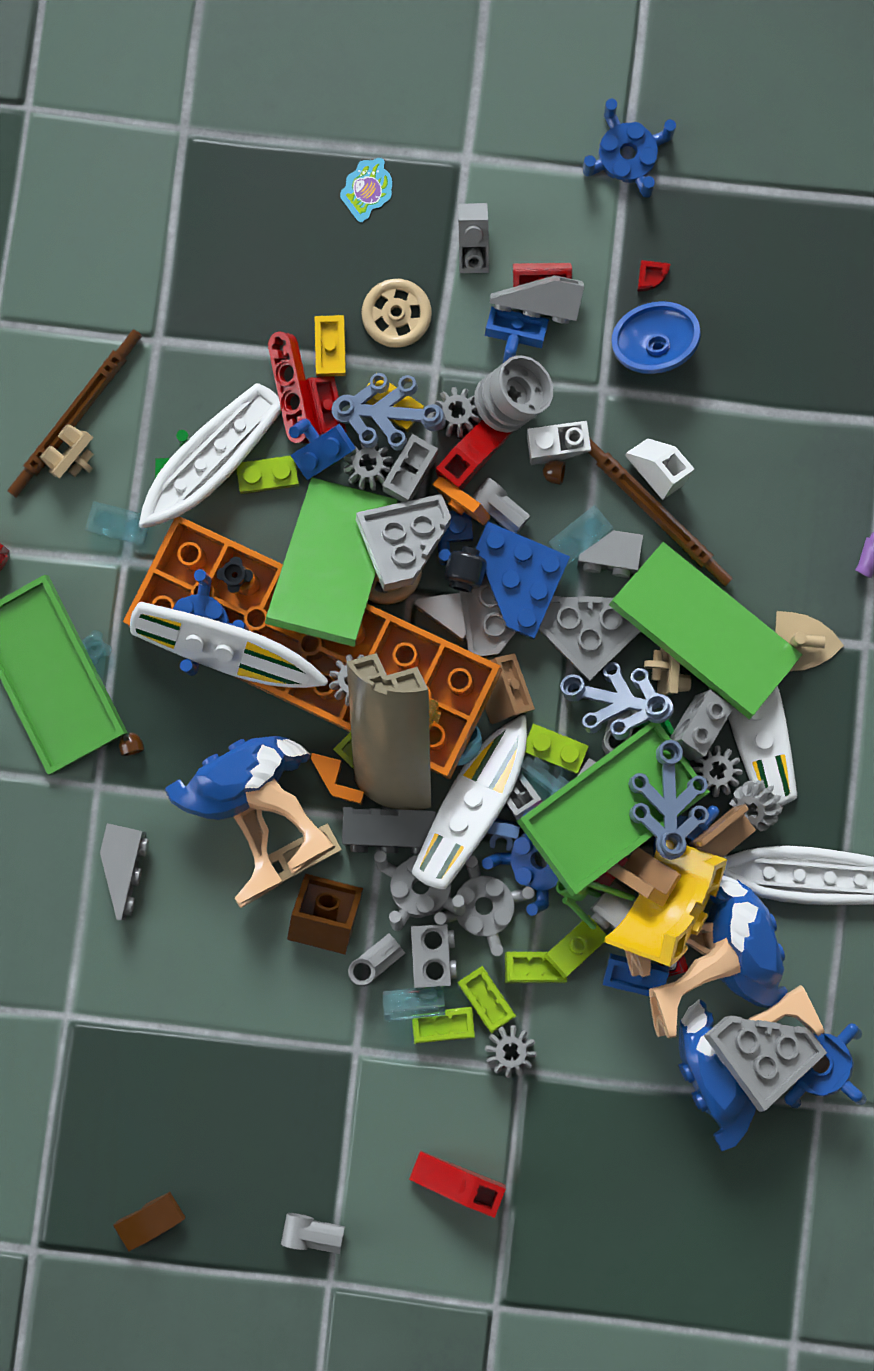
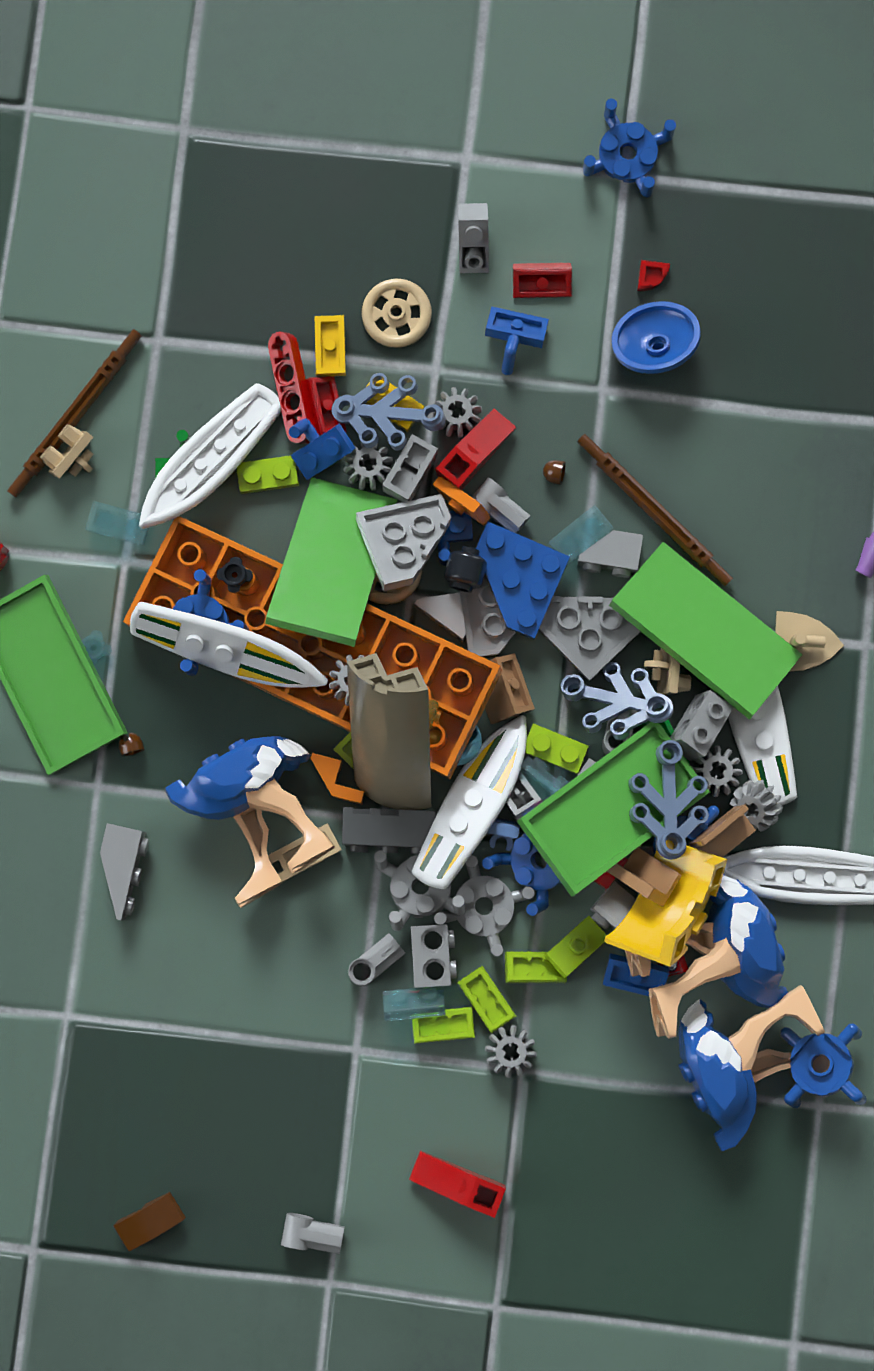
reddish brown slope [287,873,363,955] -> none
sticker [340,158,392,223] -> none
light grey wheel [475,355,553,433] -> none
light grey slope [490,275,584,324] -> none
white slope [527,421,591,465] -> none
bright green plant [556,880,635,929] -> none
white slope [625,439,695,500] -> none
light grey plate [704,1016,827,1112] -> none

